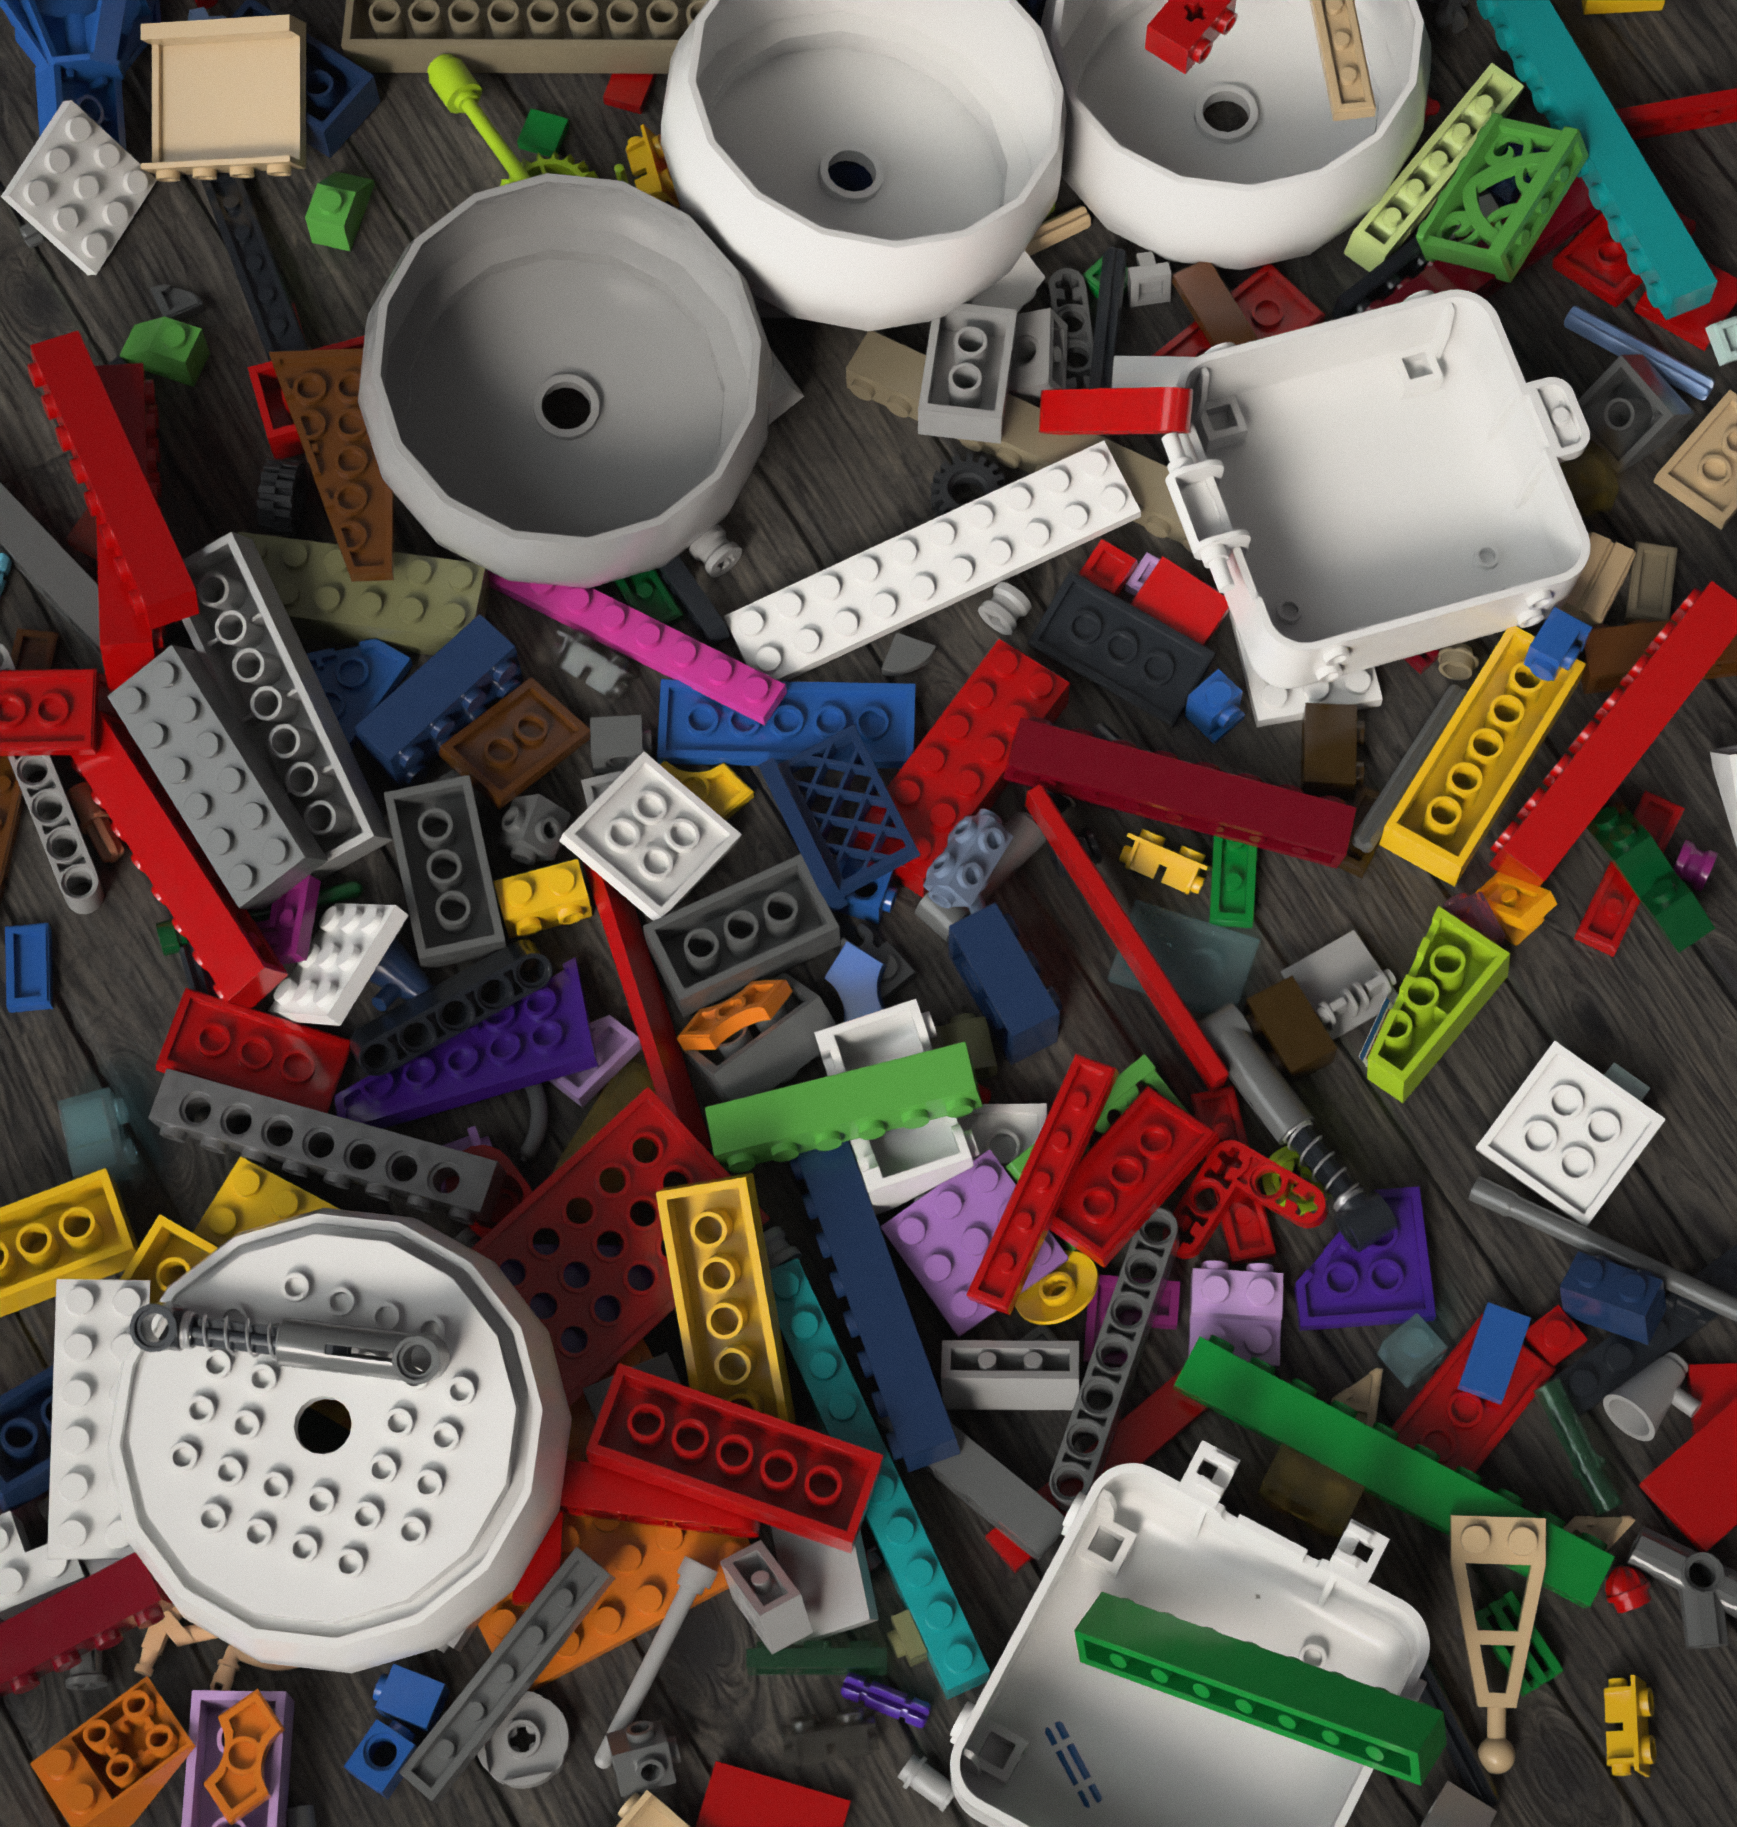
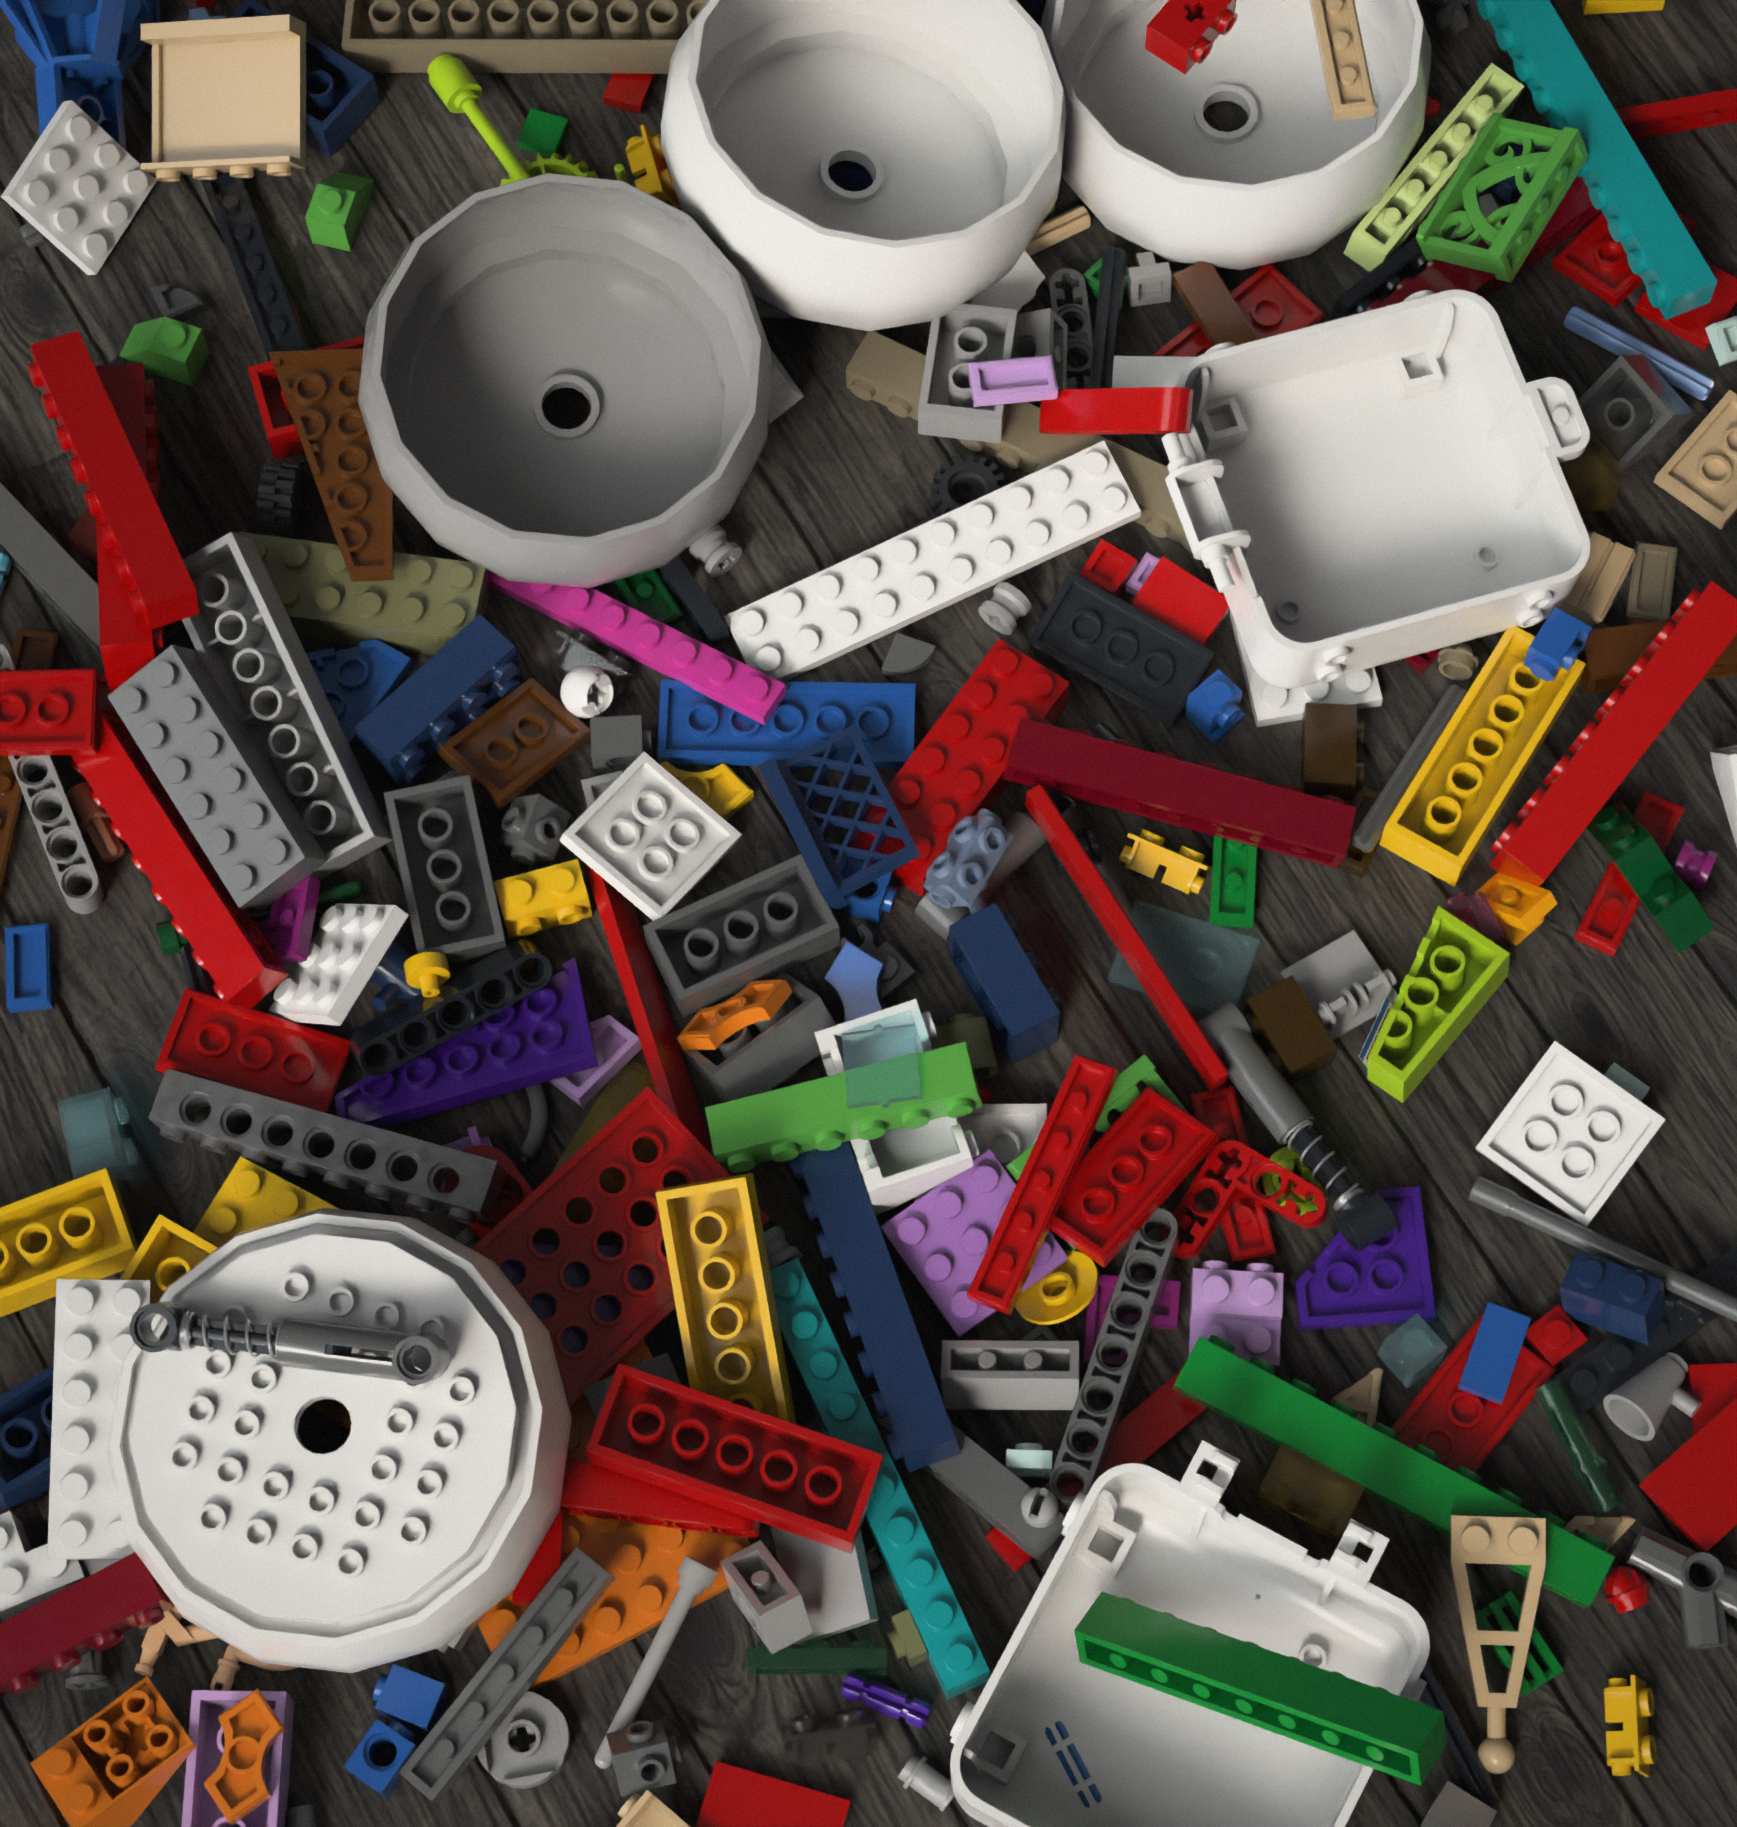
none -> yellow tile [404,952,450,998]
none -> white piece [560,665,614,719]
none -> clear light blue piece [842,1023,922,1109]
none -> lavender tile [968,355,1058,407]
none -> light aqua plate [1005,1443,1052,1479]
none -> light grey hinge [1021,1487,1059,1528]

